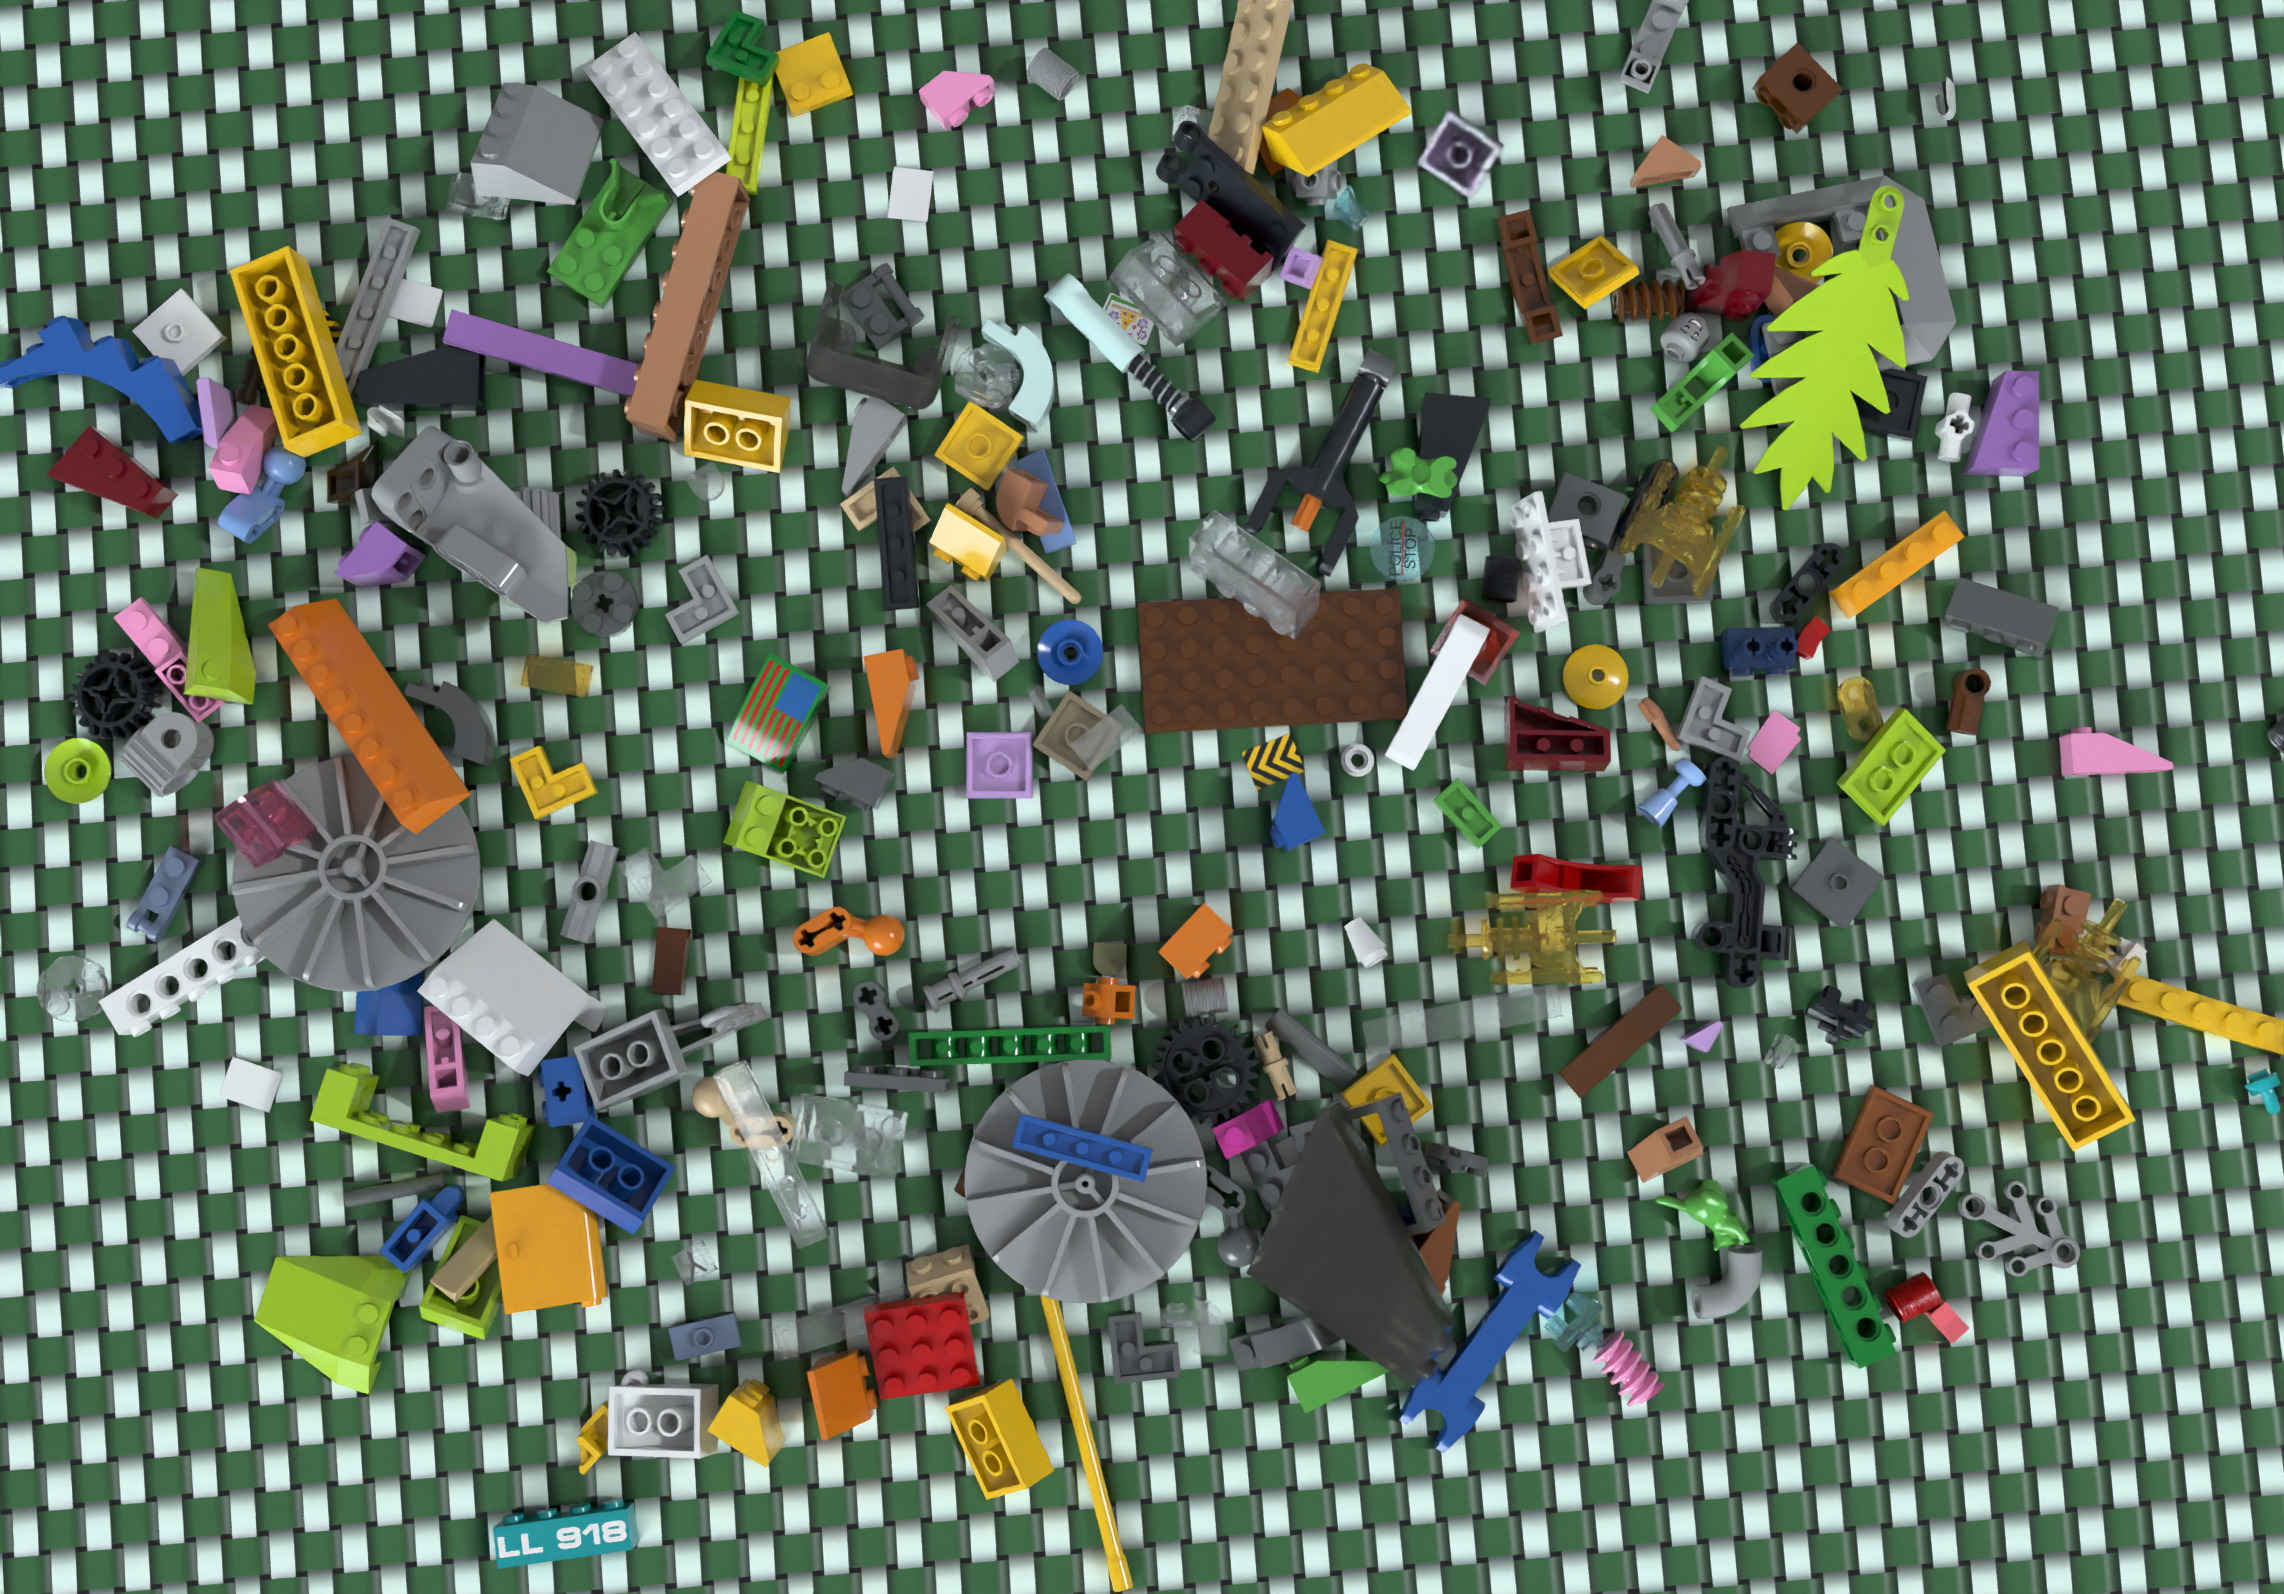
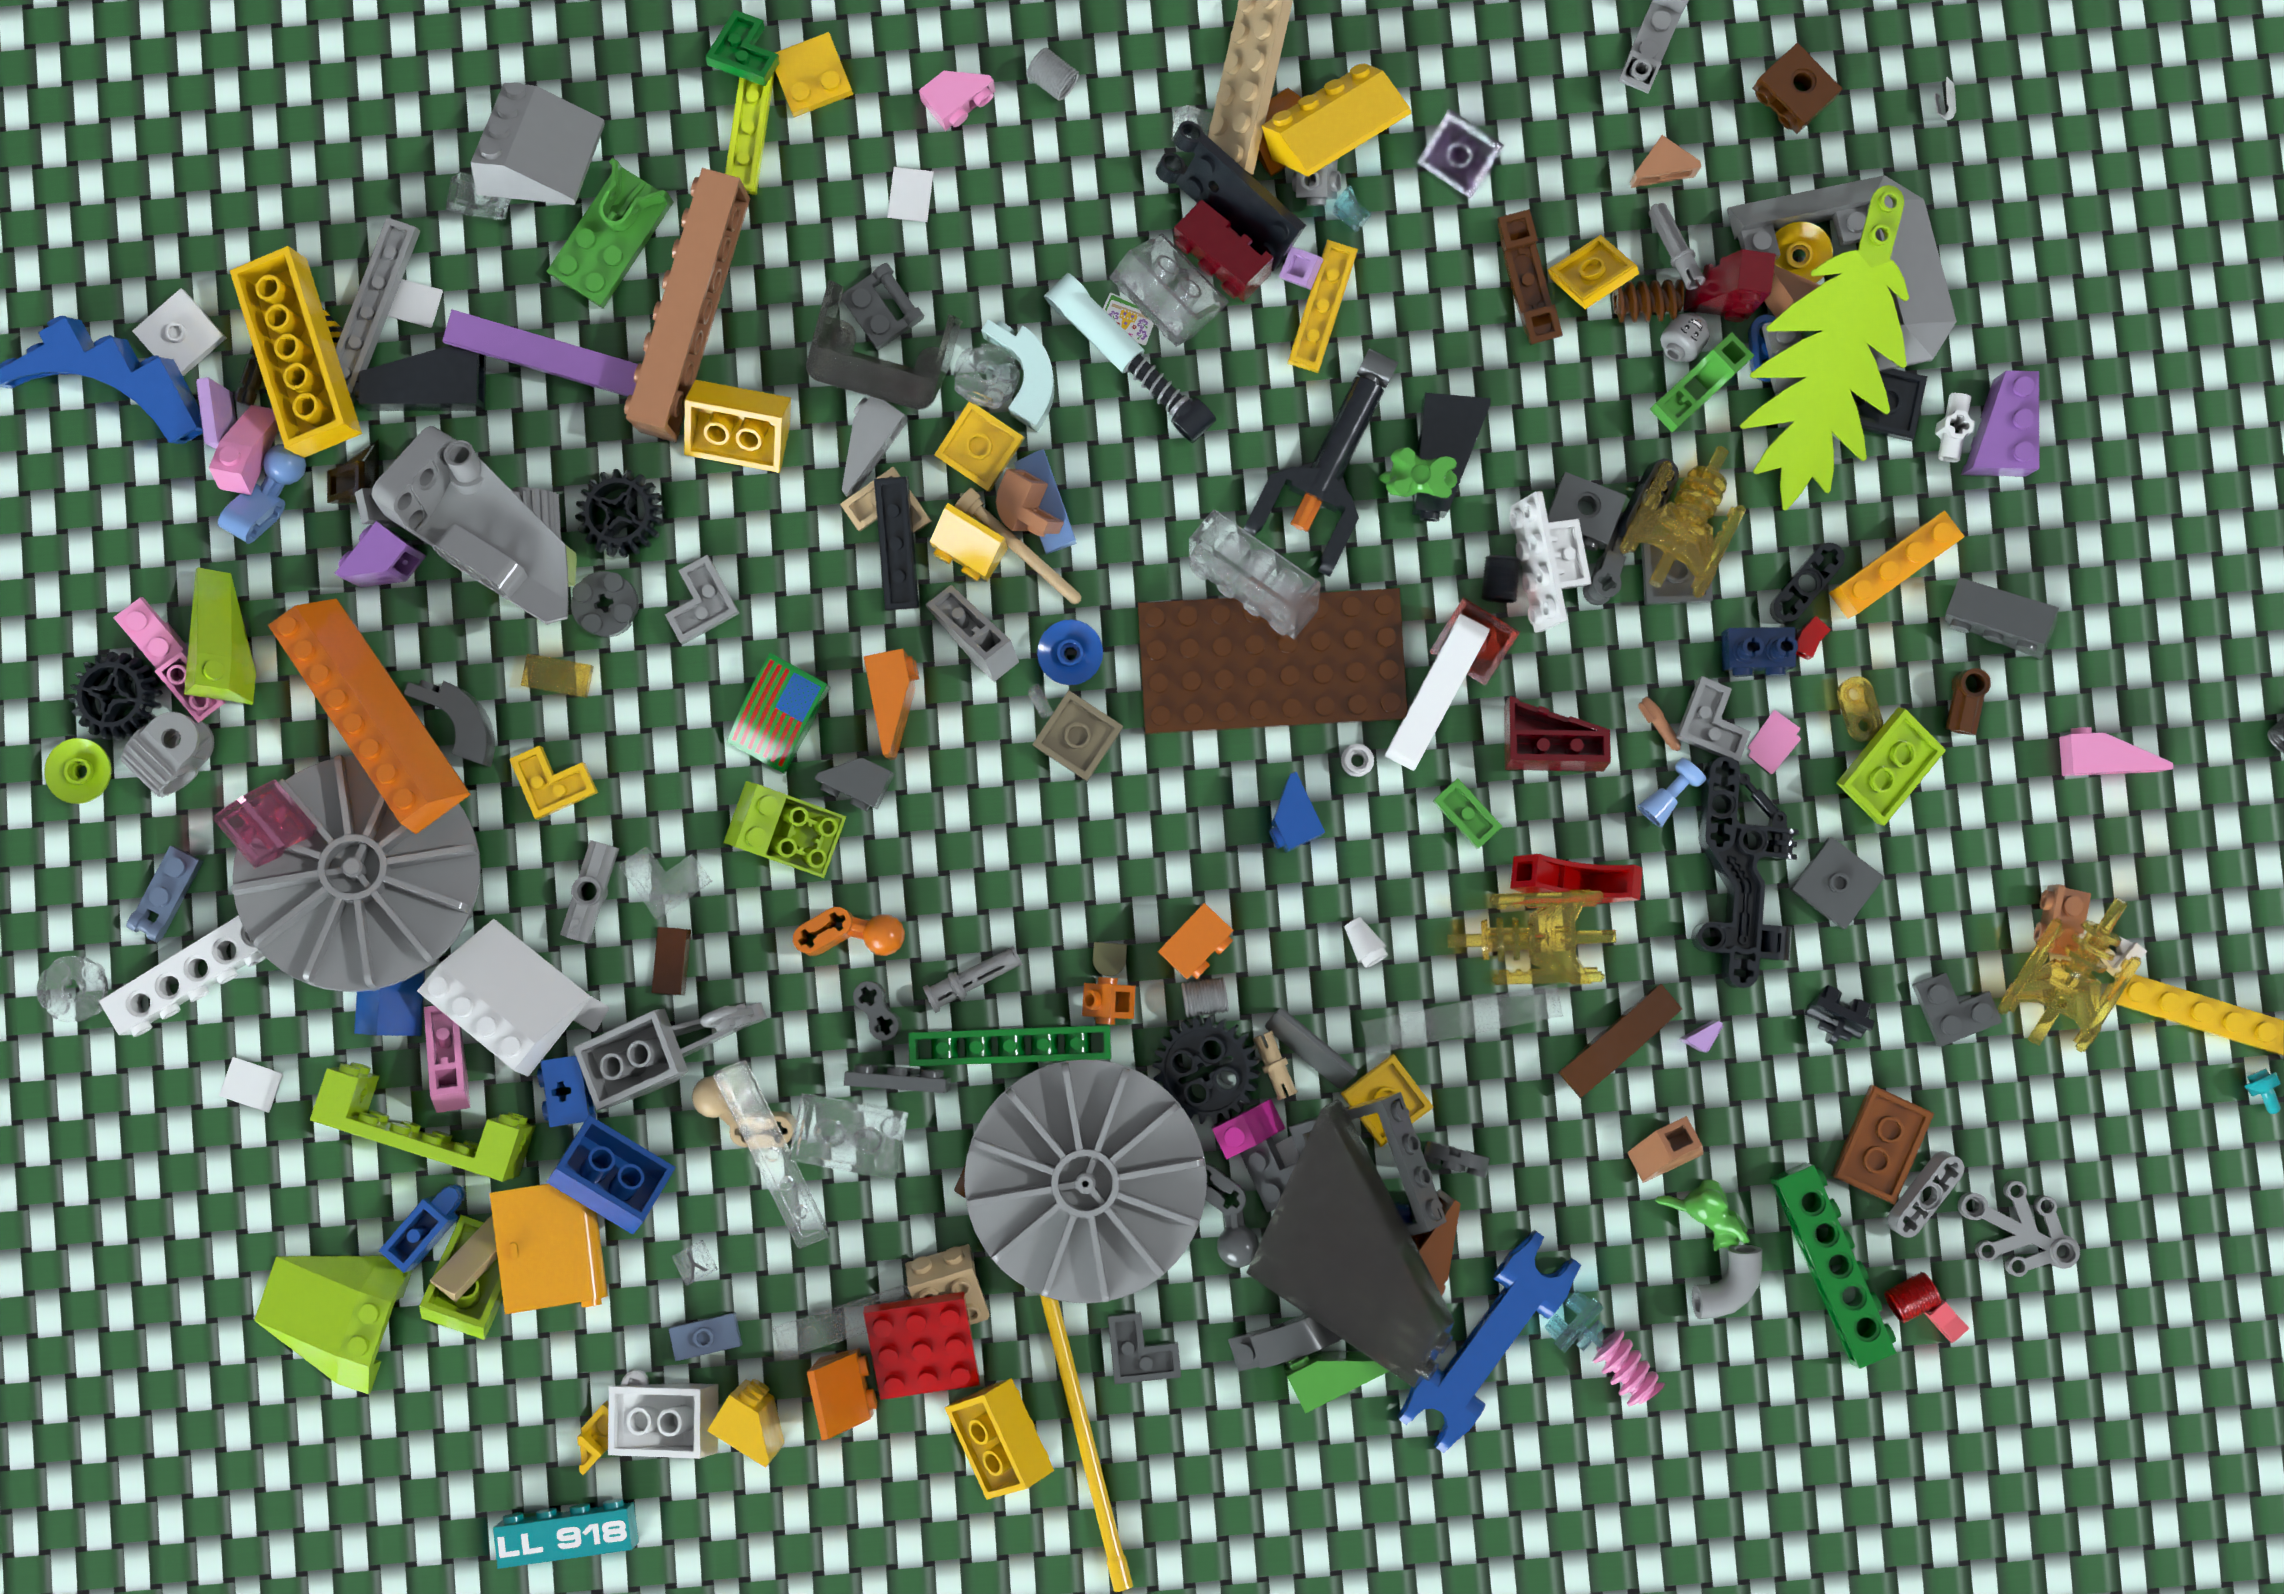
dark red wedge [47,425,179,519] -> none
dark grey piece [343,1173,447,1208] -> none
white piece [367,405,404,438] -> none
white plate [583,32,732,197] -> none
clear tile [685,461,725,501] -> none
lavender tile [966,732,1033,799] -> none
blue plate [1012,1113,1153,1183] -> none
clear tile [1070,704,1142,771] -> none
clear brick [1160,1296,1227,1356] -> none
sticker [1242,734,1305,790] -> none
clear light blue piece [1370,516,1436,581] -> none
yellow dish [1562,644,1628,710] -> none
clear tile [1763,1033,1796,1069] -> none
yellow brick [1964,940,2135,1151] -> none

